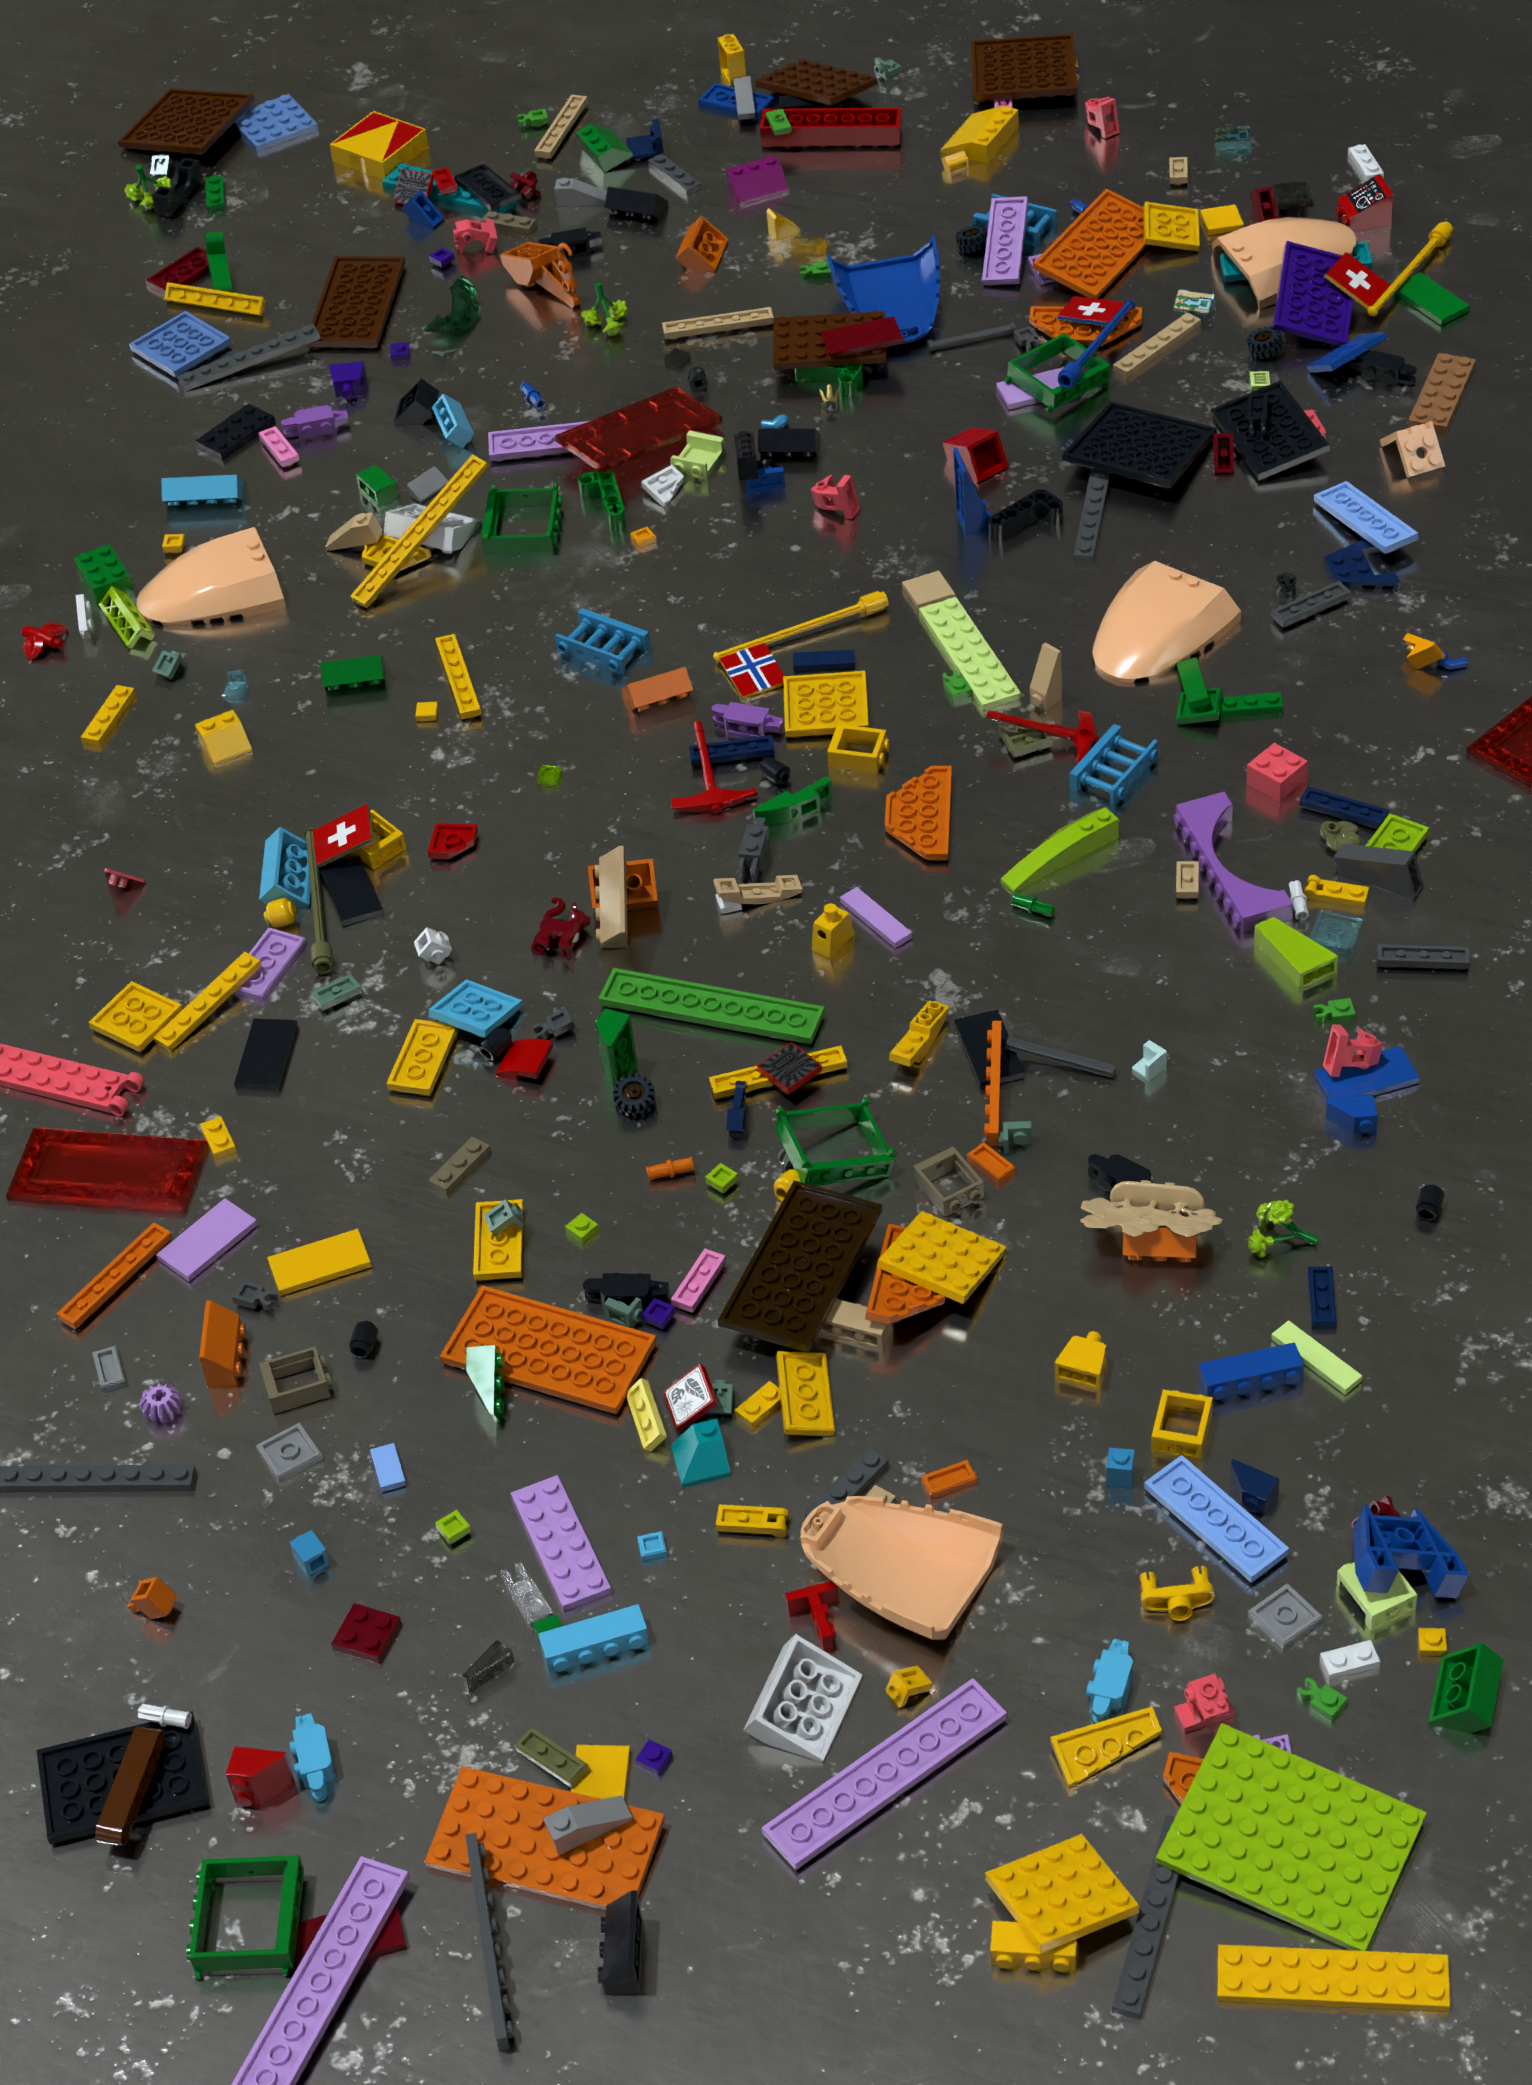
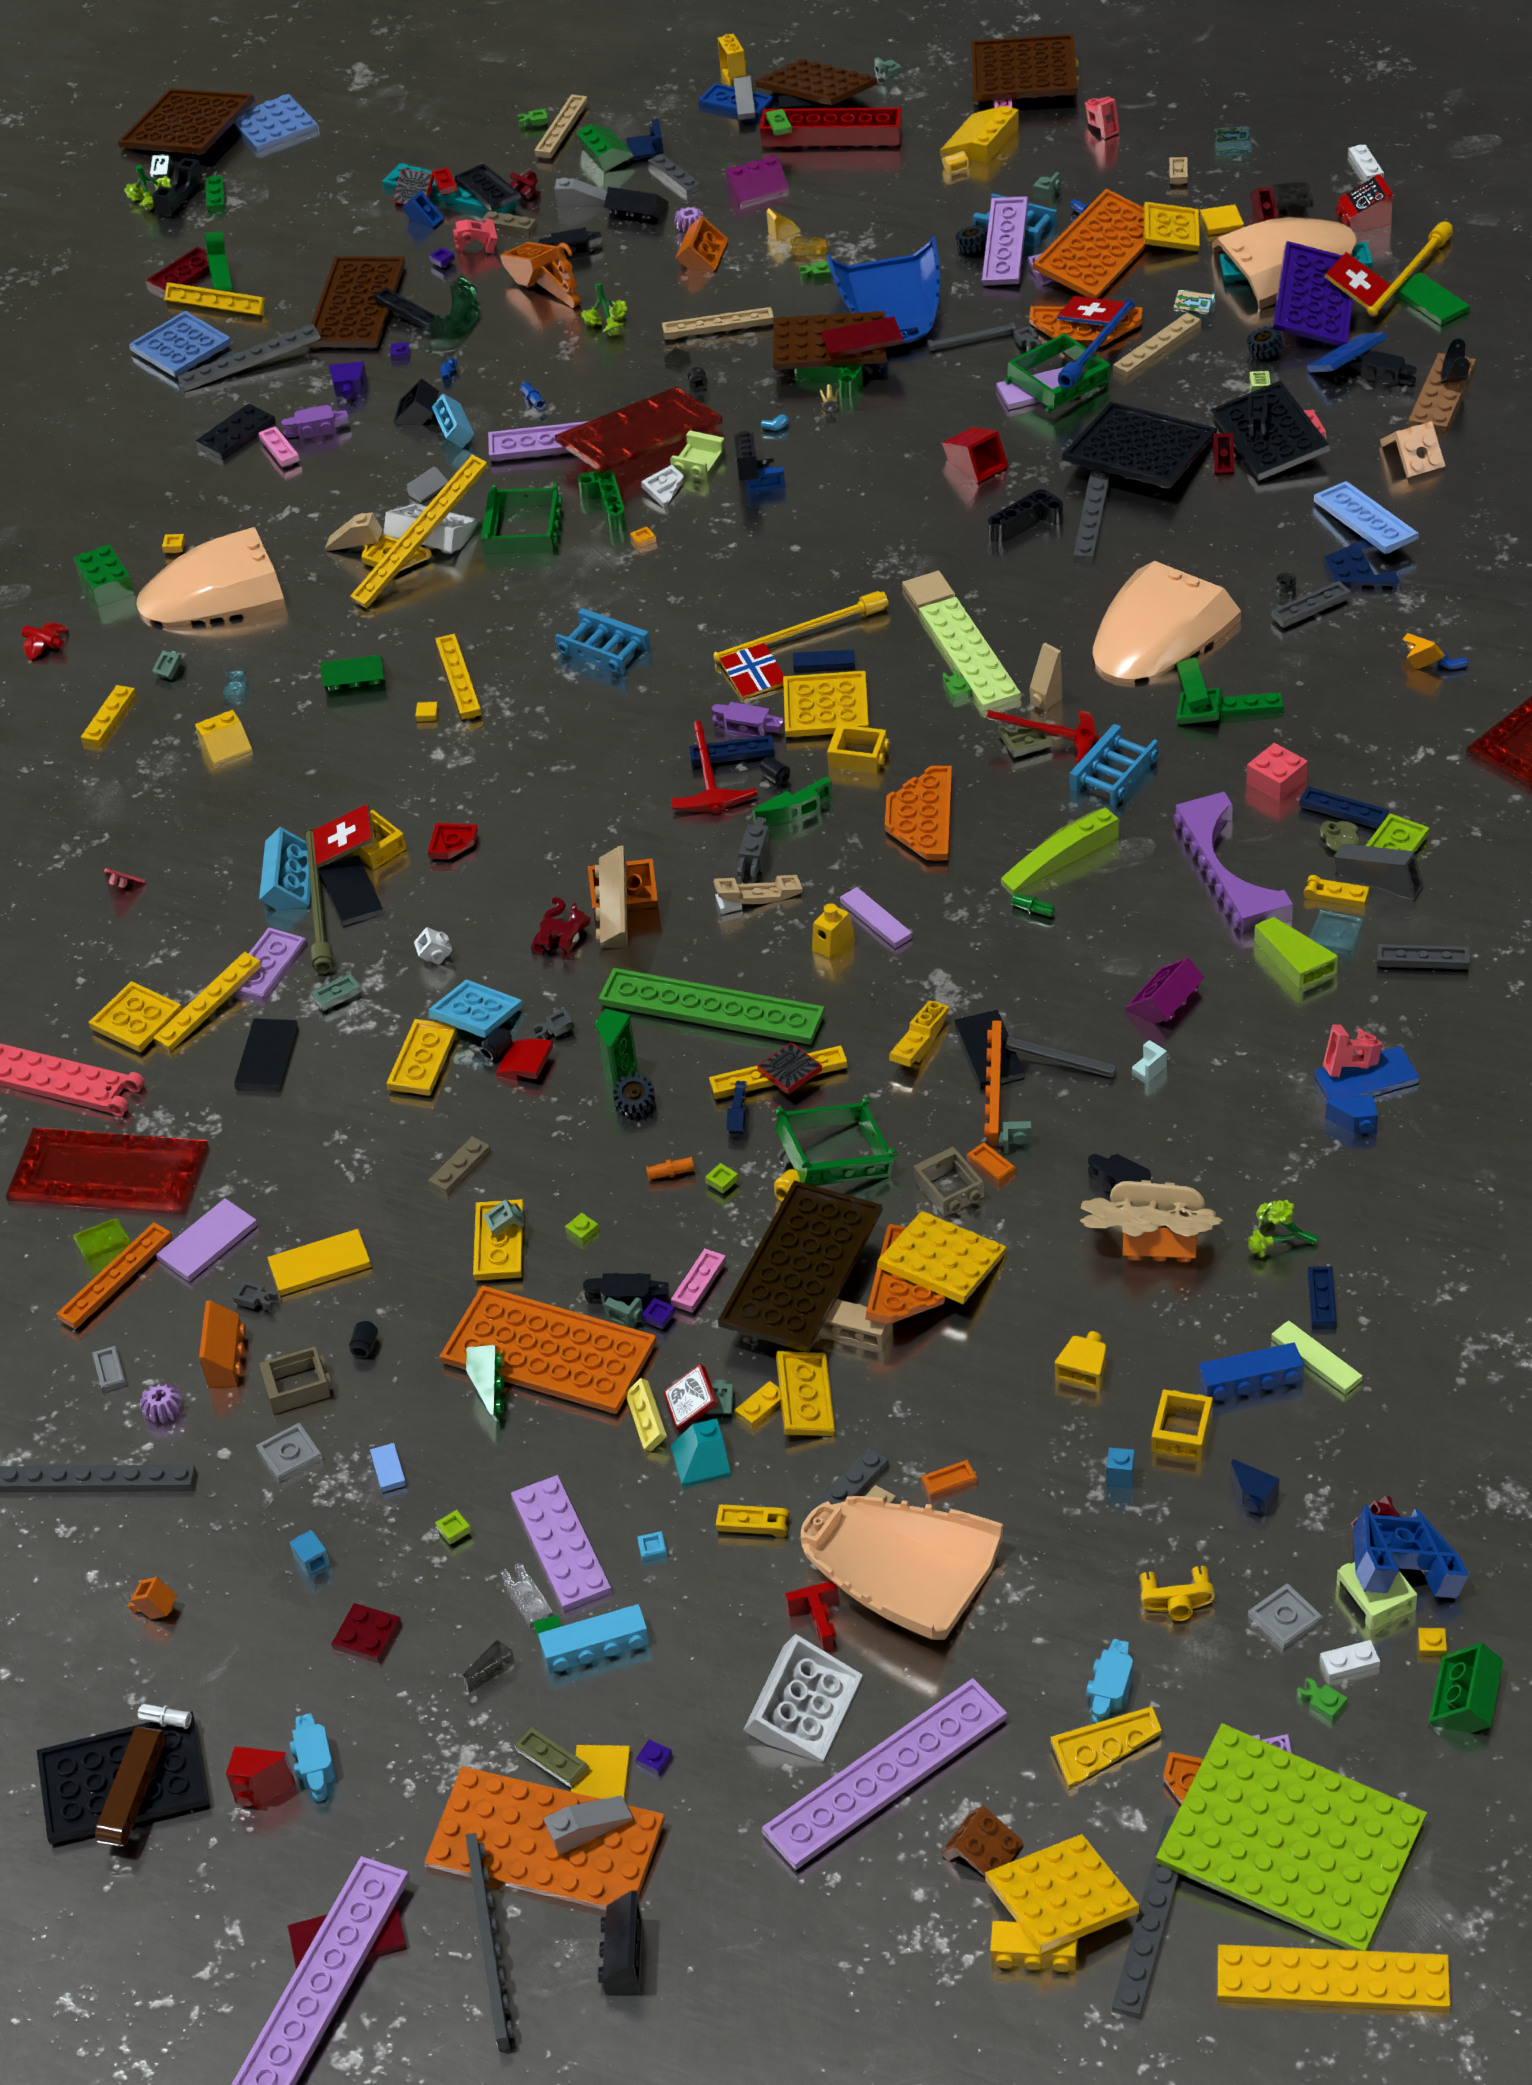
white wing [76,594,93,639] -> none
lime fence [99,586,156,648] -> none
medium azure slope [161,475,245,507] -> none
green window [186,1855,304,1979] -> none
yellow plate [200,1116,237,1160] -> none
yellow head [264,897,298,929] -> none
yellow tile [330,111,429,180] -> none
green brick [356,465,398,507] -> none
clear neon green tile [537,766,562,786] -> none
orange slope [621,667,693,712] -> none
black slope [758,429,820,458] -> none
coral tile [810,474,860,519] -> none
yellow bracket [886,1665,933,1708] -> none
blue slope [953,447,991,535] -> none
light blue plate [1144,1455,1289,1583] -> none
coral tile [1174,1673,1235,1734] -> none
tan plate [1176,861,1199,898] -> none
white axle [1289,880,1309,921] -> none
bright green plate [1313,998,1356,1023] -> none
black brick [1415,1185,1444,1221] -> none
none -> clear neon green tile [73,1218,130,1262]
none -> black tile [374,288,442,332]
none -> blue arm [440,358,458,382]
none -> lavender gear [674,207,705,234]
none -> dark orange bracket [941,1805,1023,1877]
none -> sand green bracket [1033,172,1062,196]
none -> magenta slope [1125,957,1204,1024]
none -> black piece [1441,338,1469,381]

